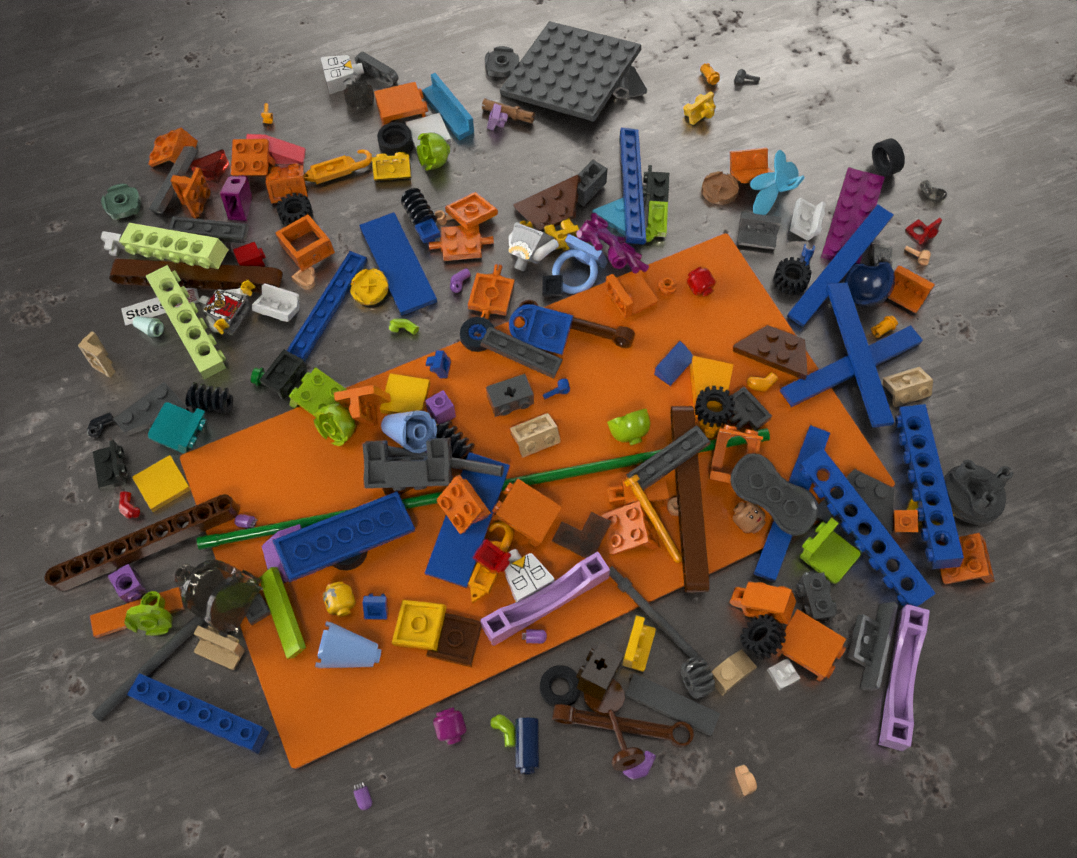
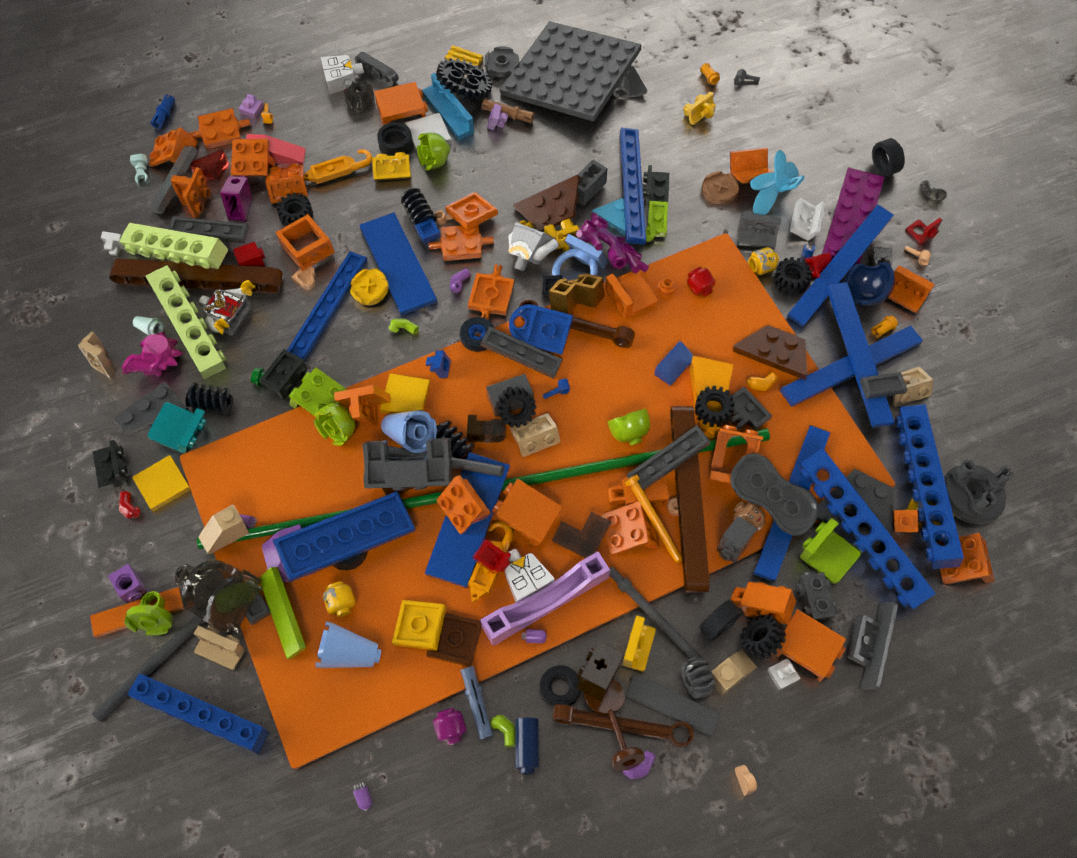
reddish brown beam [44,494,240,592] -> none
black arm [87,412,114,438] -> none
sand green plate [101,184,141,220] -> none
white sticker [121,288,200,326] -> none
white bracket [252,284,299,322] -> none
blue tile [362,594,388,619] -> none
medium lavender brick [425,390,456,424] -> none
lavender arch [879,604,930,751] -> none
none -> dark pink head [122,332,183,377]
none -> light aqua piece [130,154,150,186]
none -> blue pin [150,94,176,129]
none -> orange plate [189,108,251,150]
none -> tan slope [199,504,249,555]
none -> lavender tile [238,94,264,119]
none -> black gear [436,58,493,100]
none -> yellow tile [445,45,483,68]
none -> sand blue pin [460,666,494,740]
none -> leg [467,415,507,443]
none -> black tyre [496,387,536,428]
none -> pearl gold brick [549,273,605,314]
none -> black tyre [699,599,743,641]
none -> dark grey brick [716,515,757,564]
none -> yellow head [748,247,779,275]
none -> red bracket [804,252,832,278]
none -> dark grey tile [860,372,908,399]

